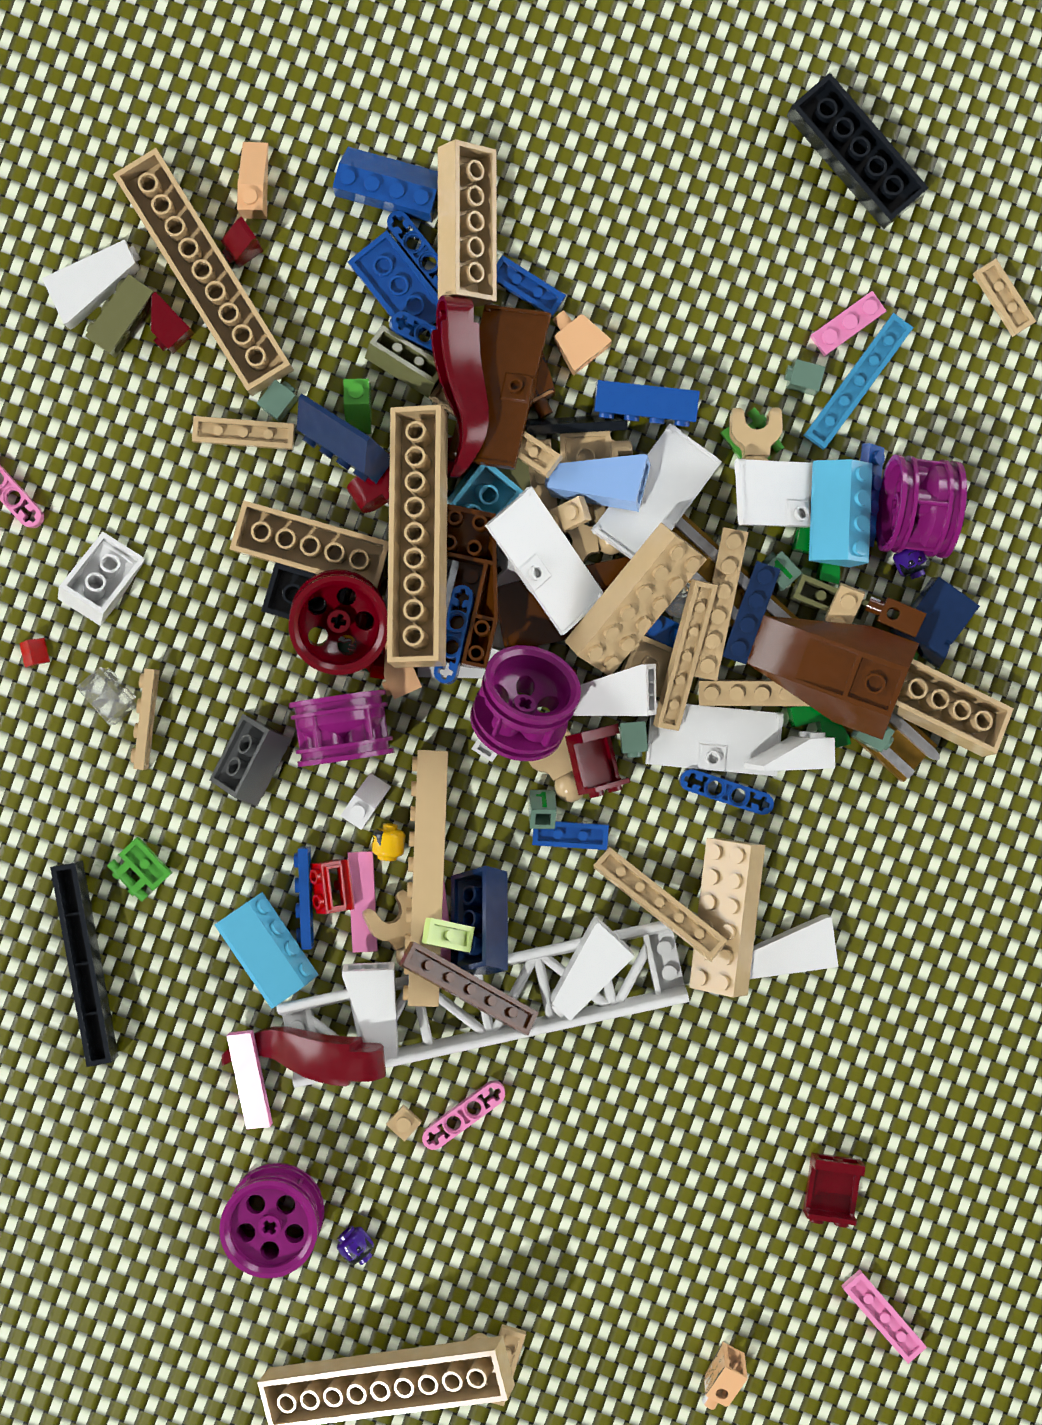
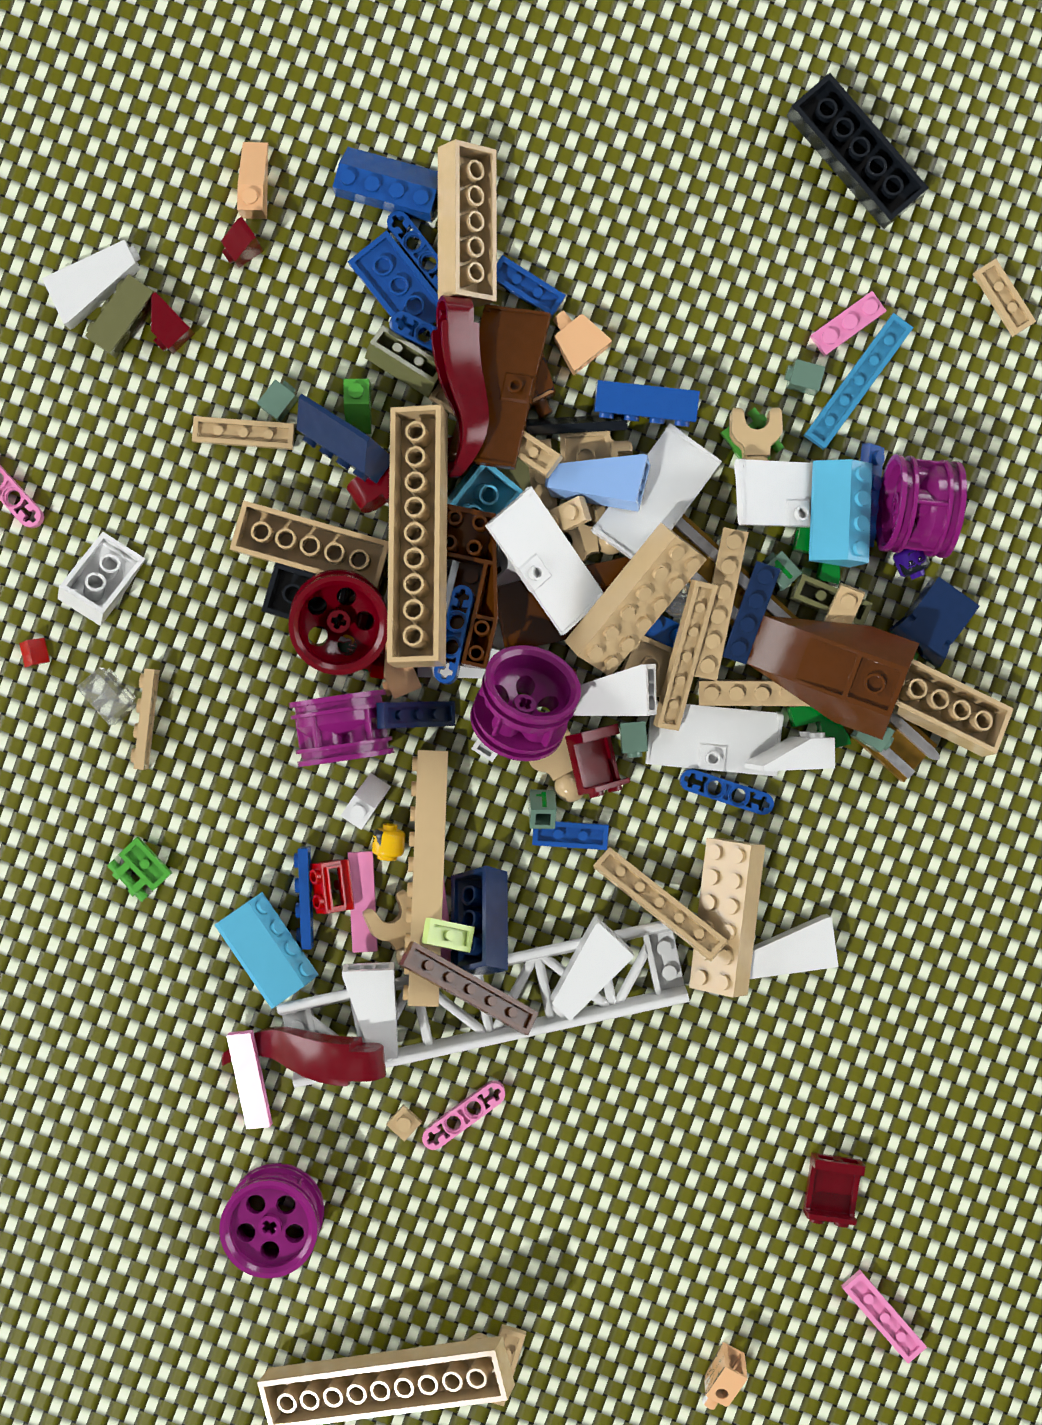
black brick [50,860,119,1067] -> none
tan brick [113,148,294,396] -> none
dark grey slope [209,714,291,806] -> none
dark purple head [337,1226,374,1265] -> none
reddish brown torso [865,596,926,638] -> none
none -> dark blue plate [377,701,456,729]

